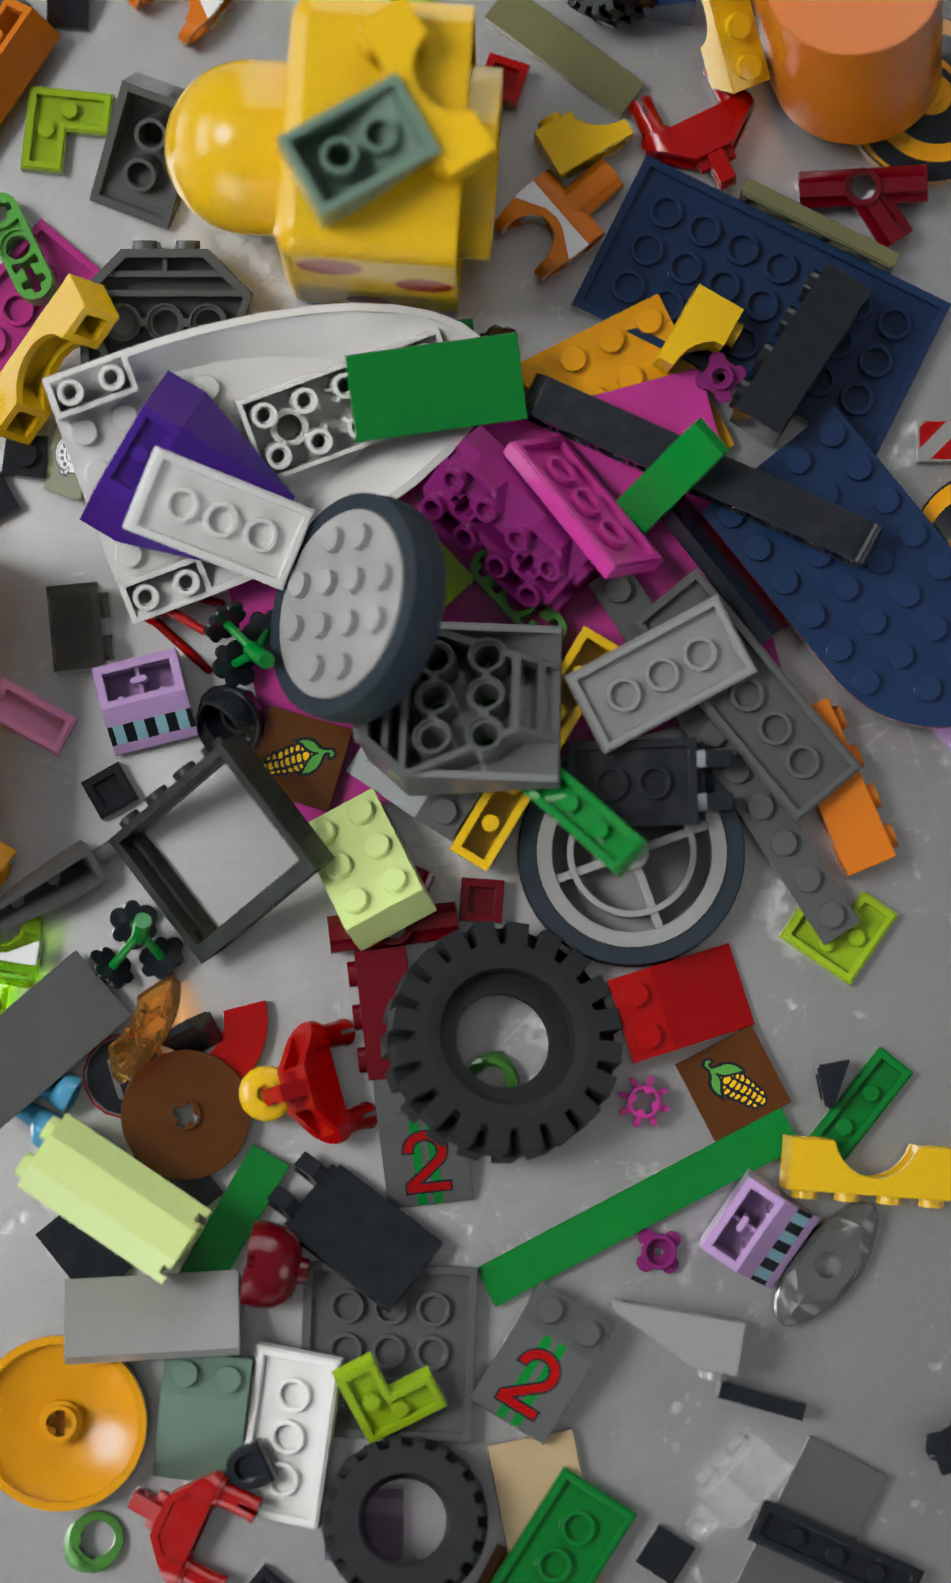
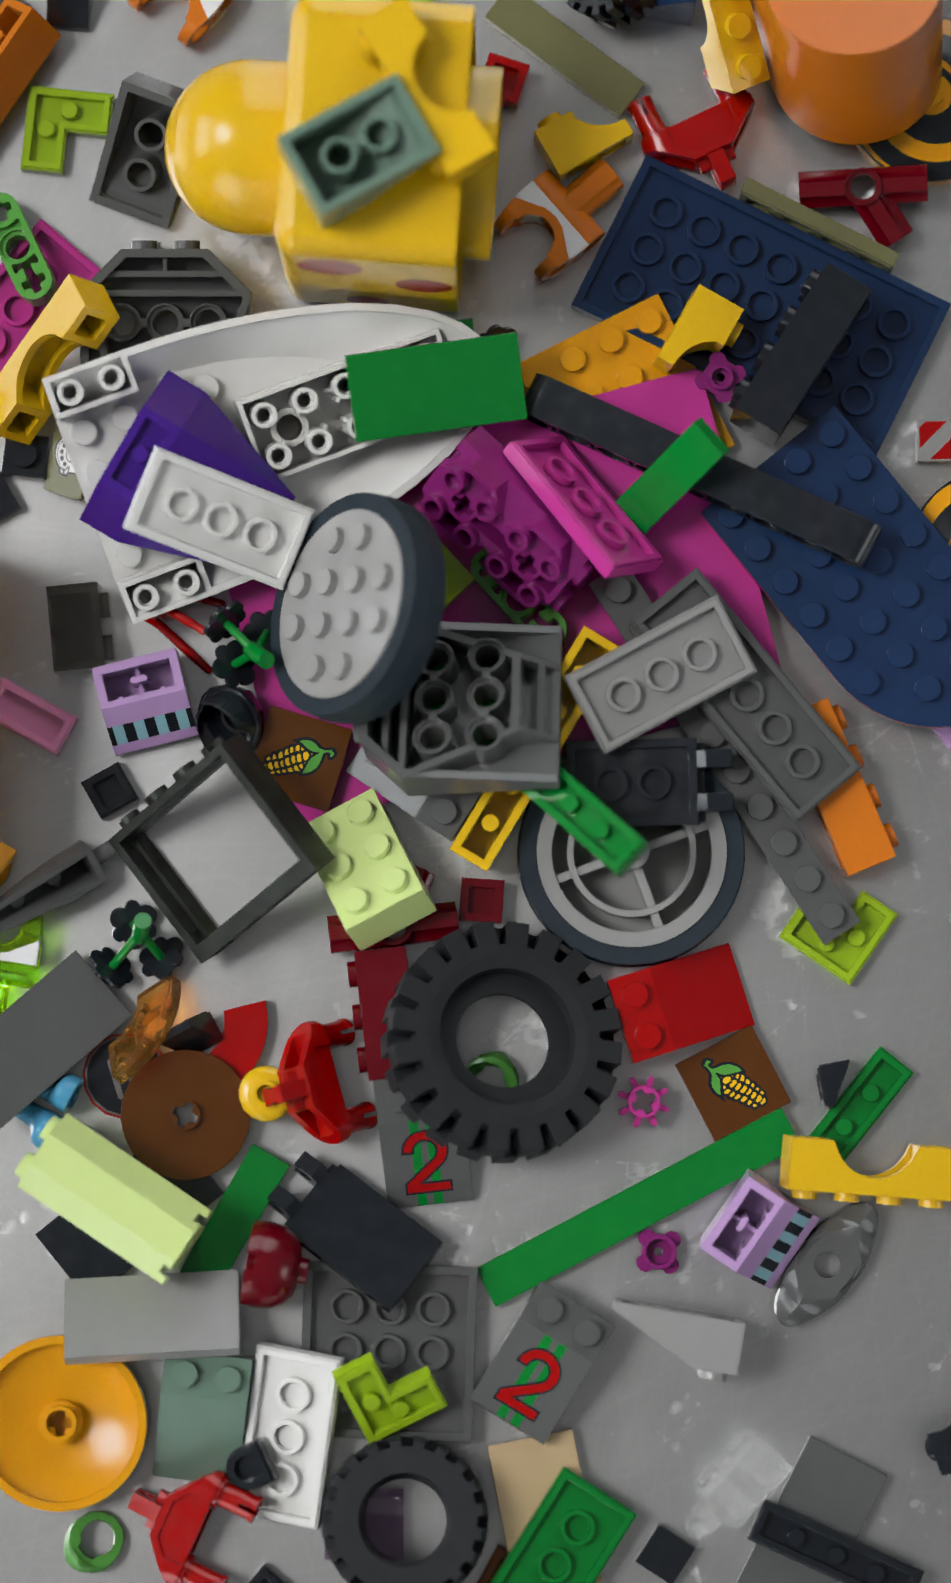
black tile [661,496,788,644] -> none
black tile [716,1379,807,1421] -> none

